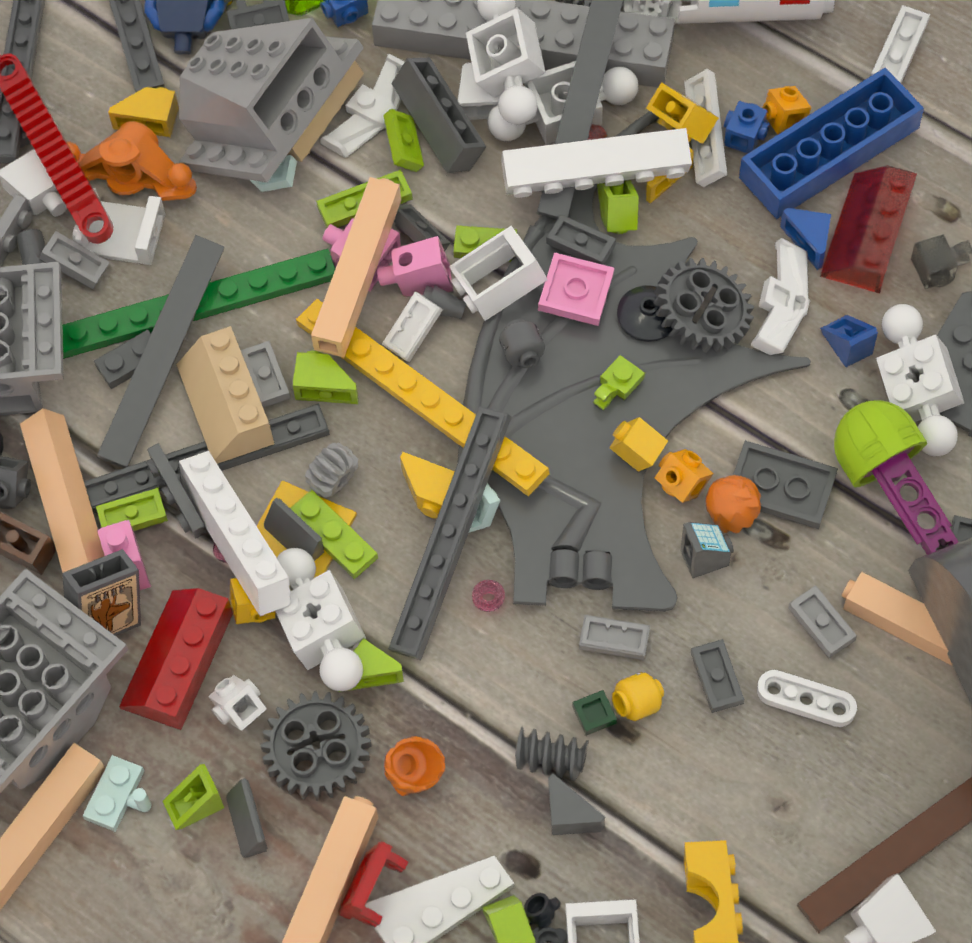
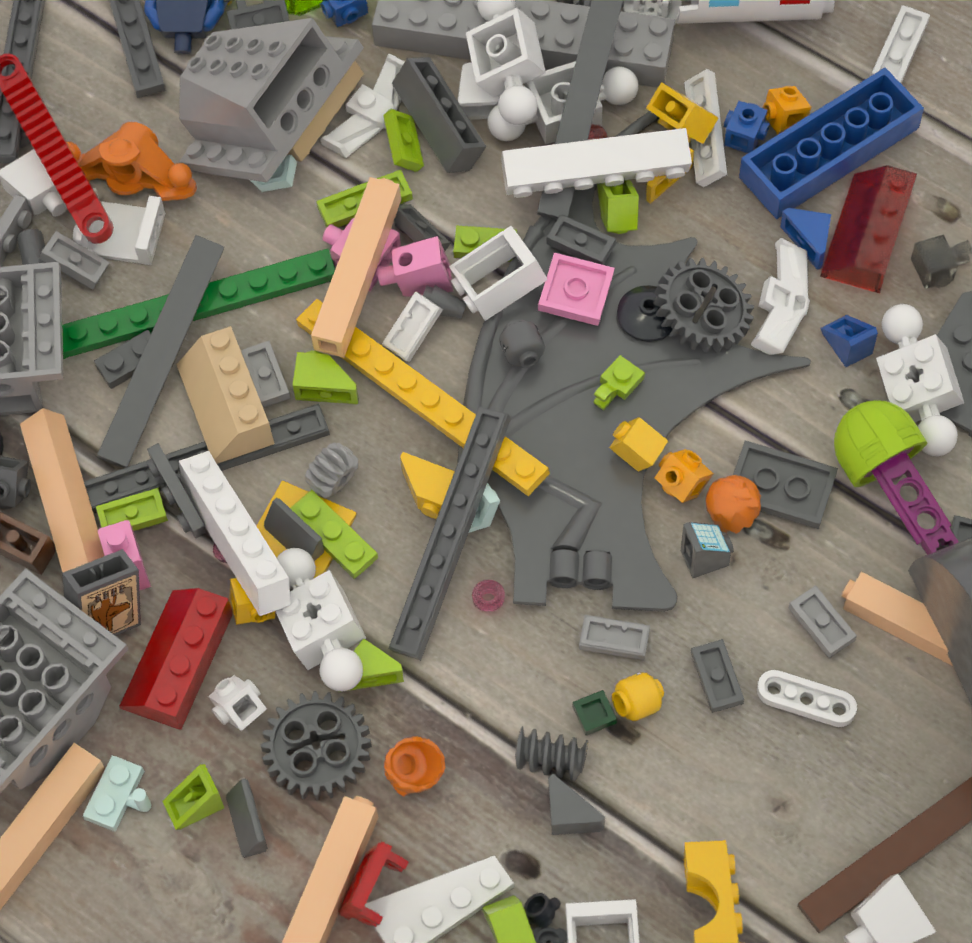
yellow slope [108,87,179,138] -> none

